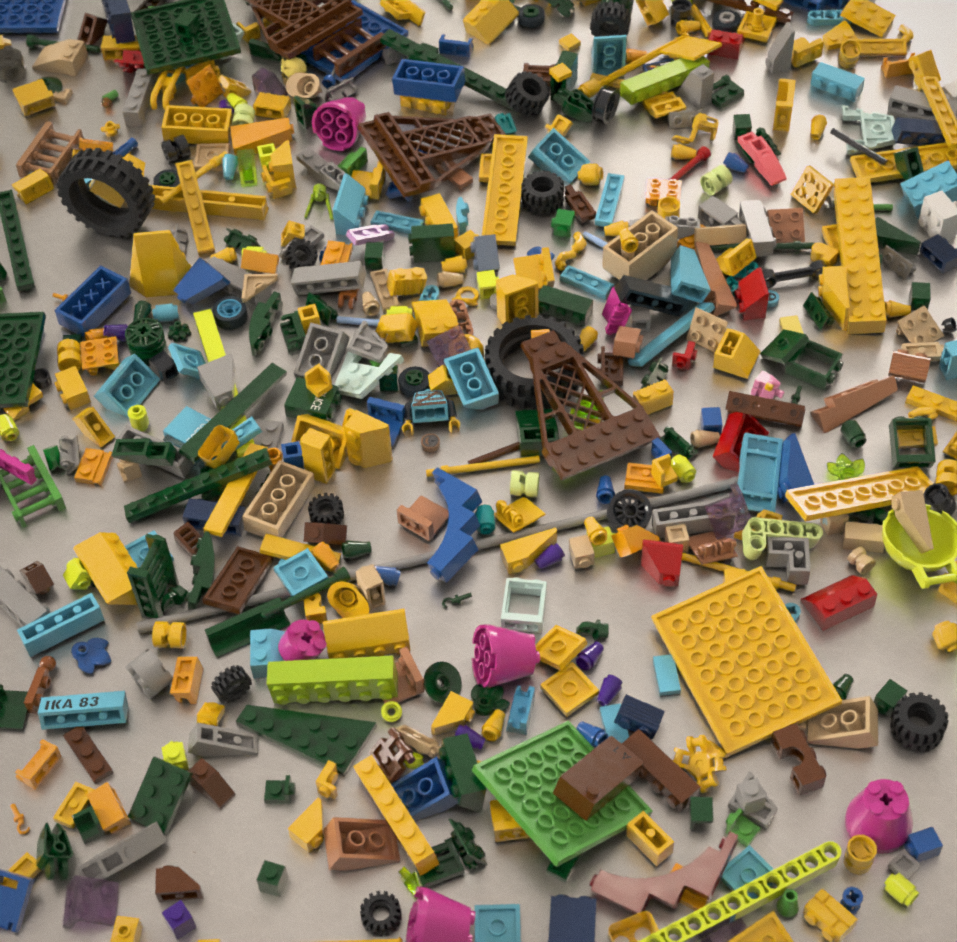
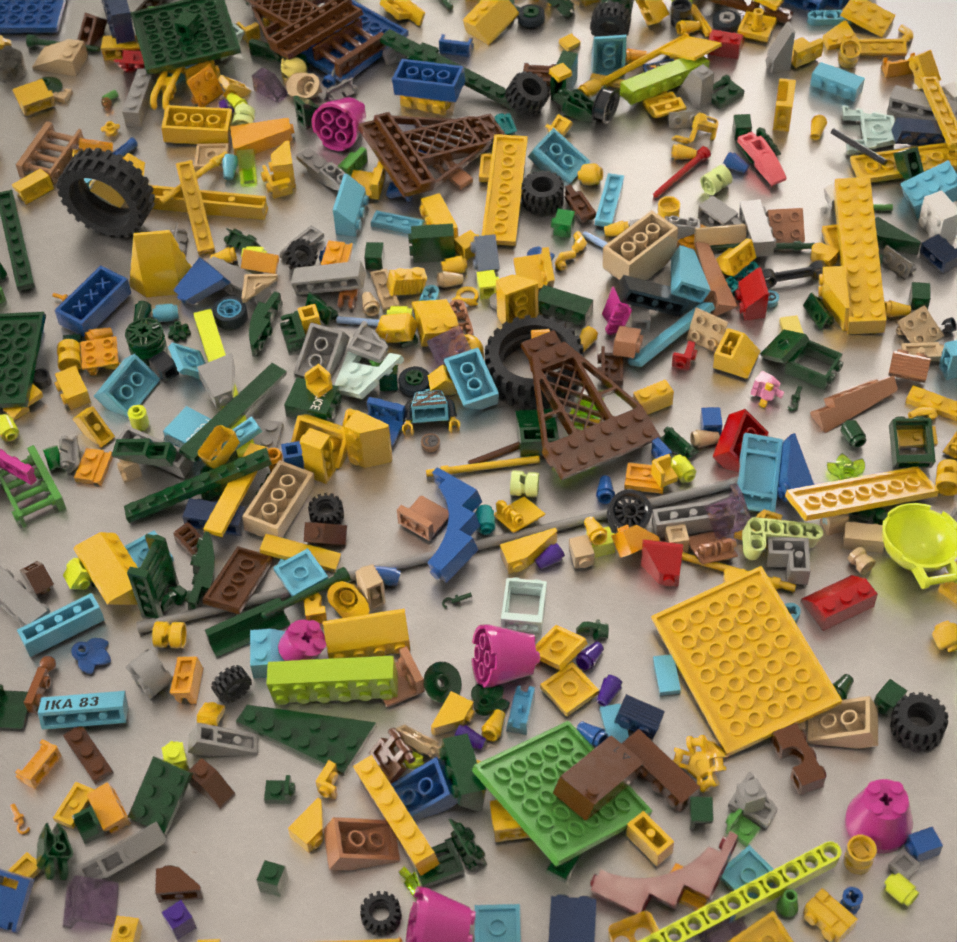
dark purple cone [103,324,128,342] -> none
wheel [153,169,180,187] -> none
black wheel [161,134,191,162] -> none
yellow brick [253,92,291,119] -> none
neon yellow brick [257,143,275,171] -> none
yellow bracket [281,220,305,247] -> none
lime plant [304,184,334,220] -> none
light orange cone [311,542,340,571] -> none
dark green cone [342,540,372,560] -> none
lavender hinge [346,224,395,246] -> none
neon yellow plate [381,701,402,722] -> none
medium azure slope [456,197,469,235] -> none
medium azure tile [559,265,614,300] -> none
yellow cone [619,228,639,253] -> none
hinge [640,357,669,389] -> none
hinge [645,178,682,206] -> none
reddish brown fence [725,391,806,428] -> none
yellow plate [790,165,834,214] -> none
tan slope [891,490,934,554] -> none
black wheel [923,483,957,516] -> none

